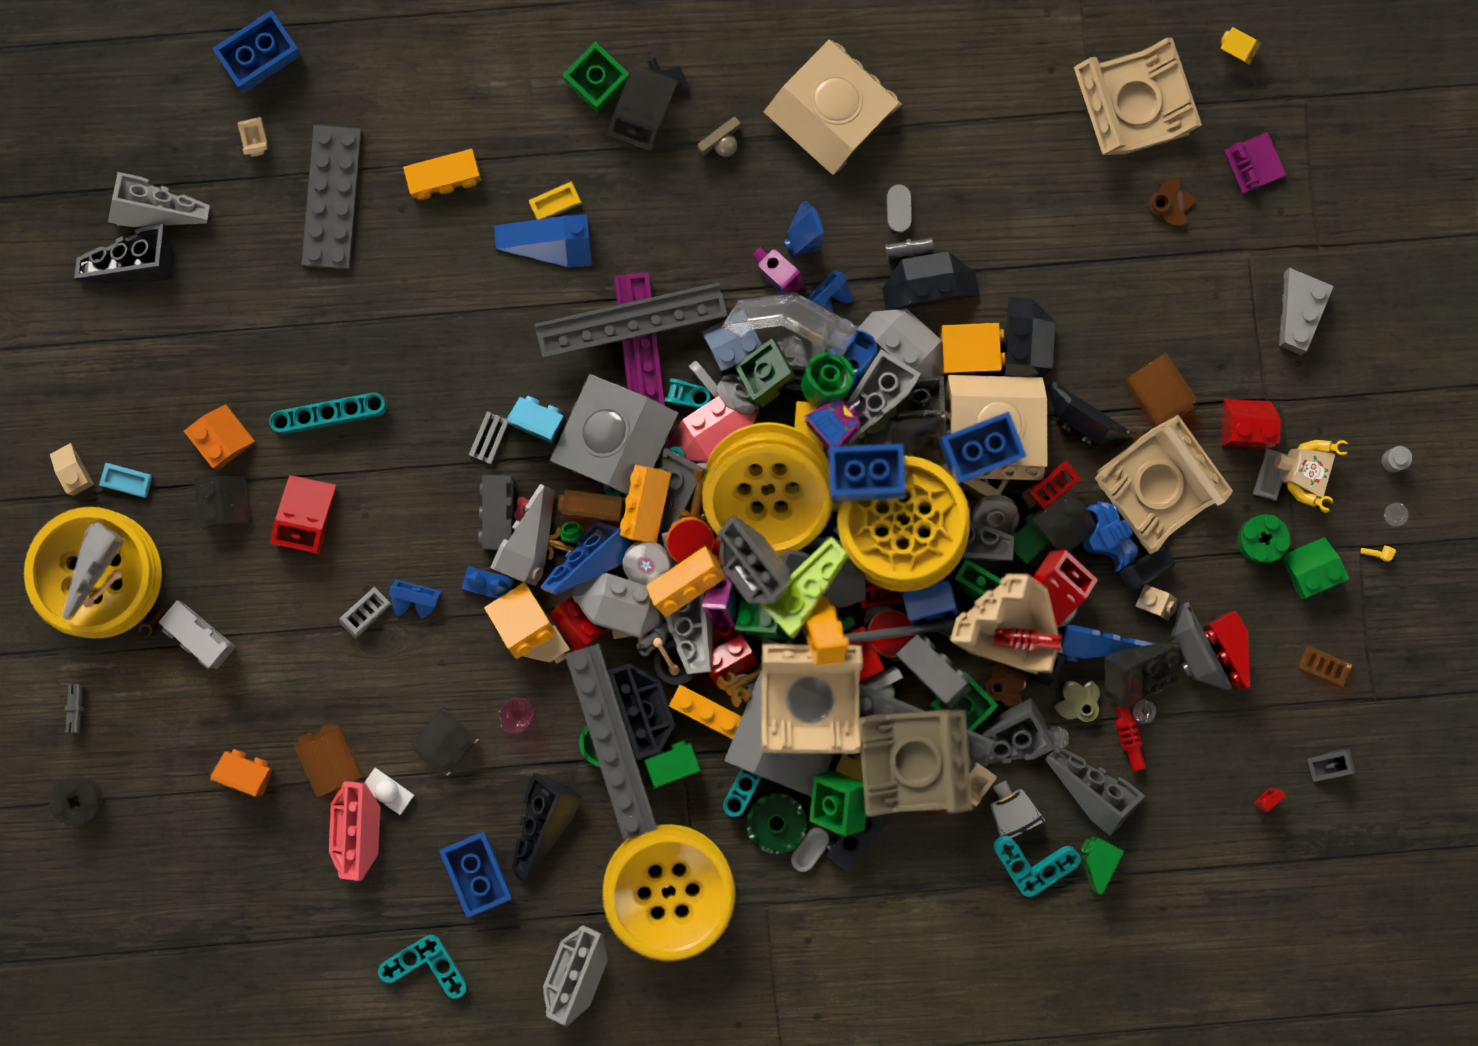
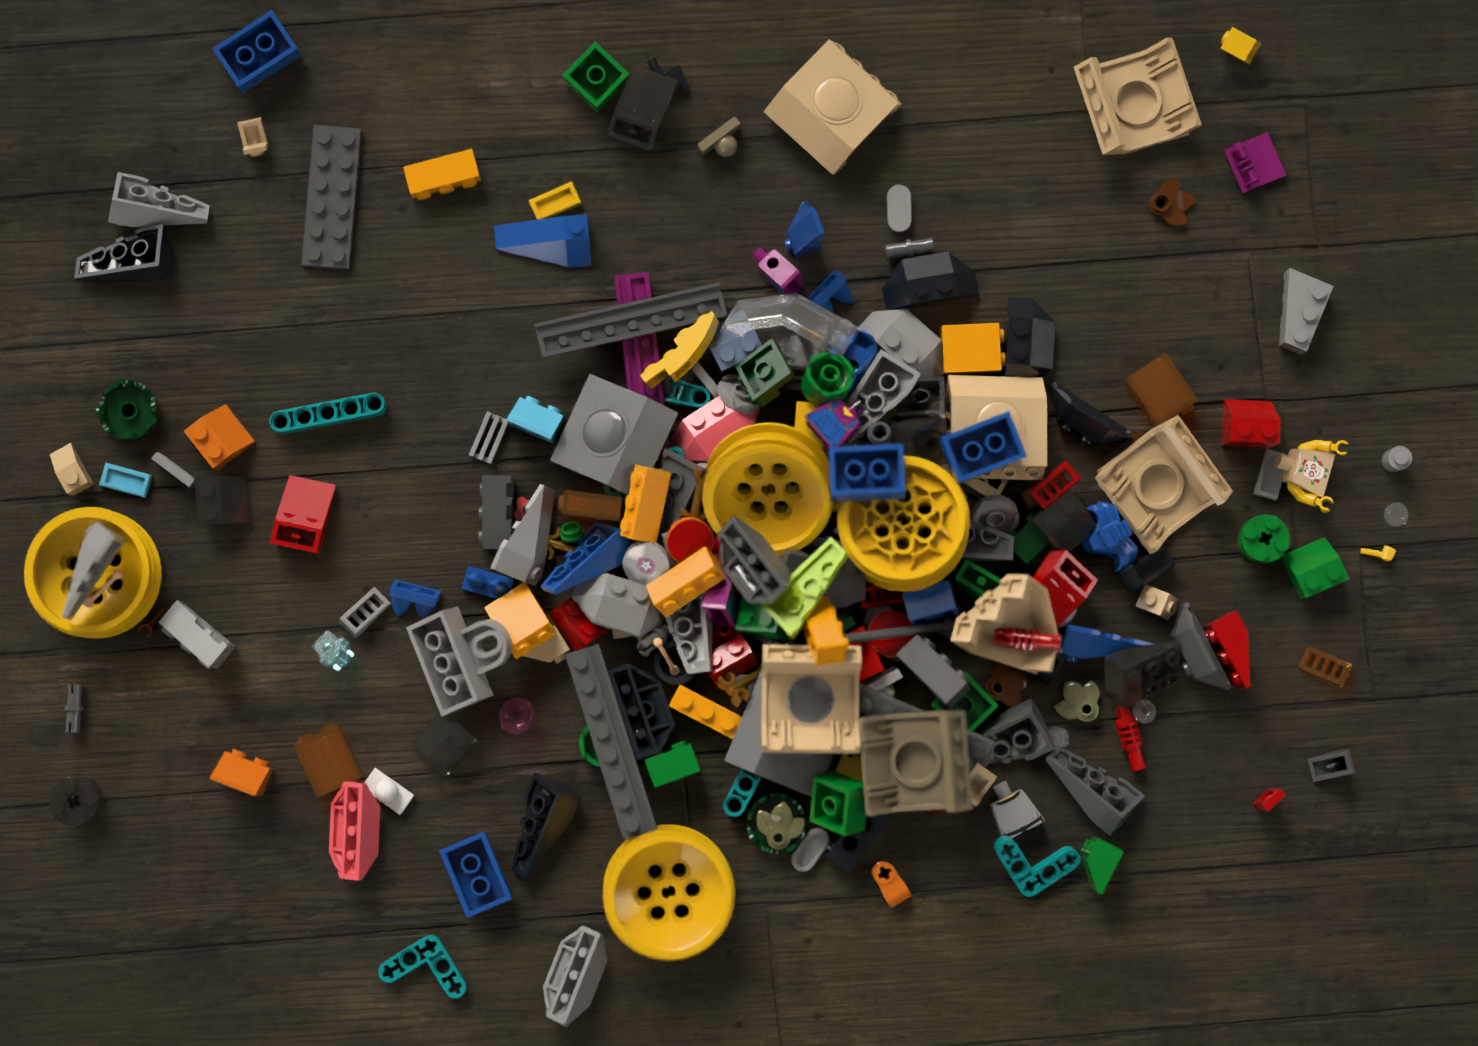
none -> dark green plate [96,379,159,440]
none -> light grey tile [151,452,199,489]
none -> clear light blue brick [311,629,355,672]
none -> light grey brick [406,606,512,717]
none -> yellow slope [640,311,719,389]
none -> olive plate [756,801,804,850]
none -> dark grey cone [867,422,891,445]
none -> orange piece [872,861,912,908]

